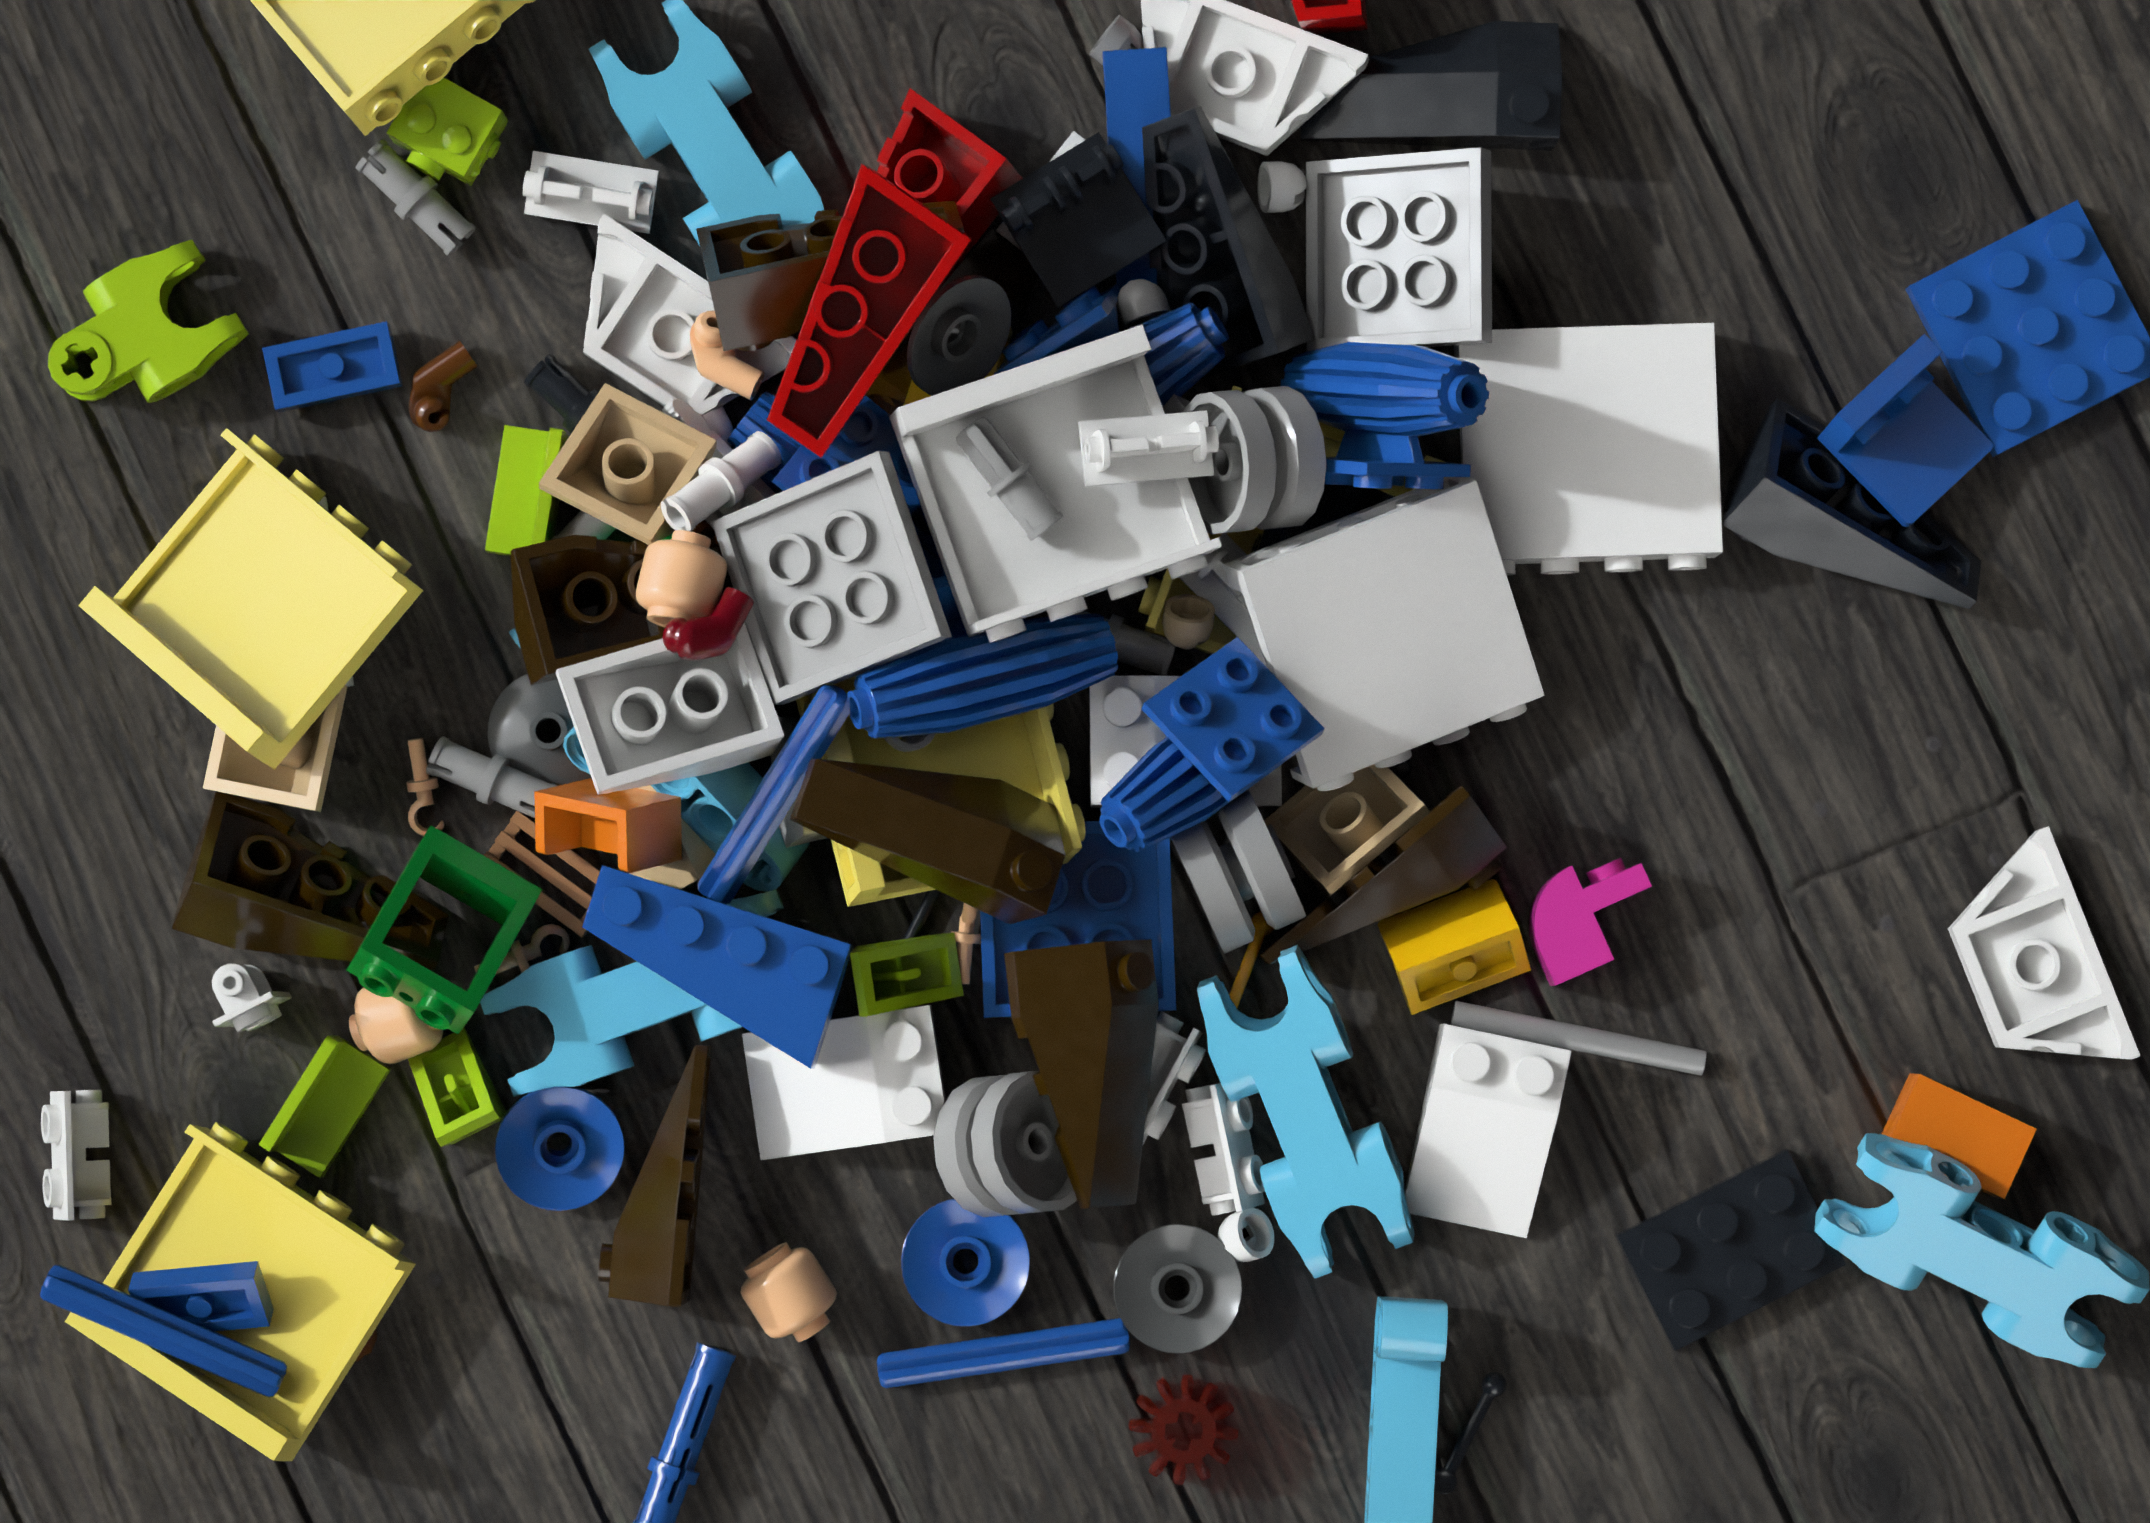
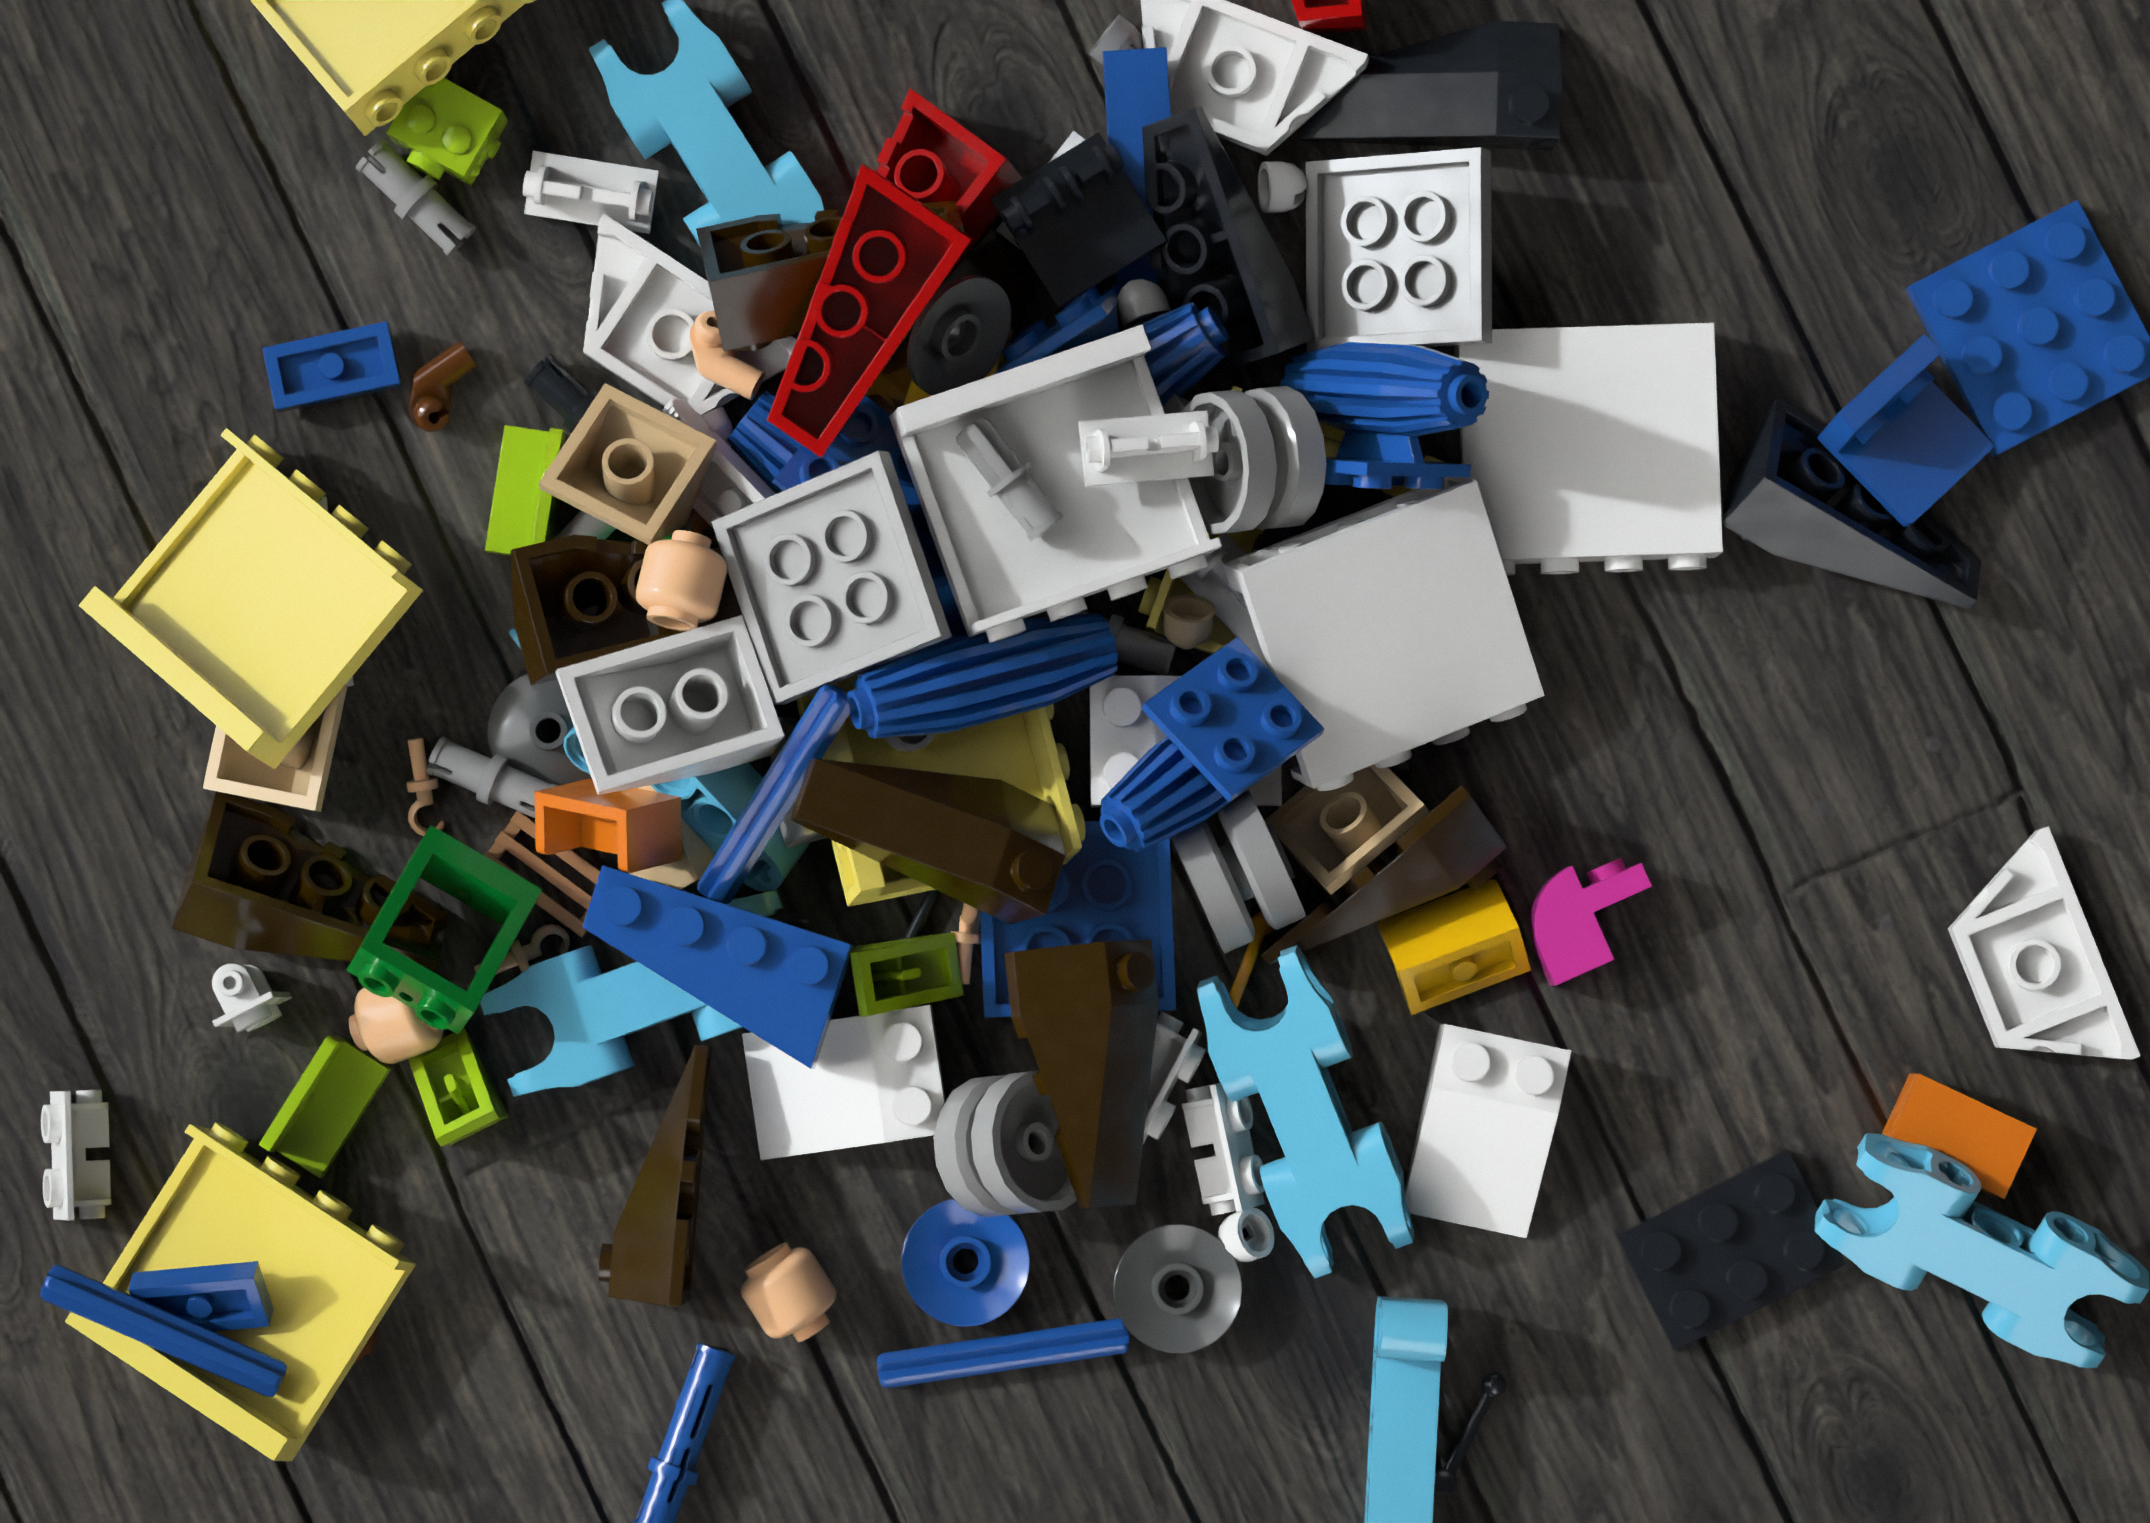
lime piece [48,239,249,403] -> none
blue dish [495,1087,624,1211] -> none
white pin [661,431,782,531] -> none
dark red arm [662,587,754,661] -> none
clear red gear [1128,1373,1238,1485] -> none
light grey bar [1451,1001,1707,1076] -> none

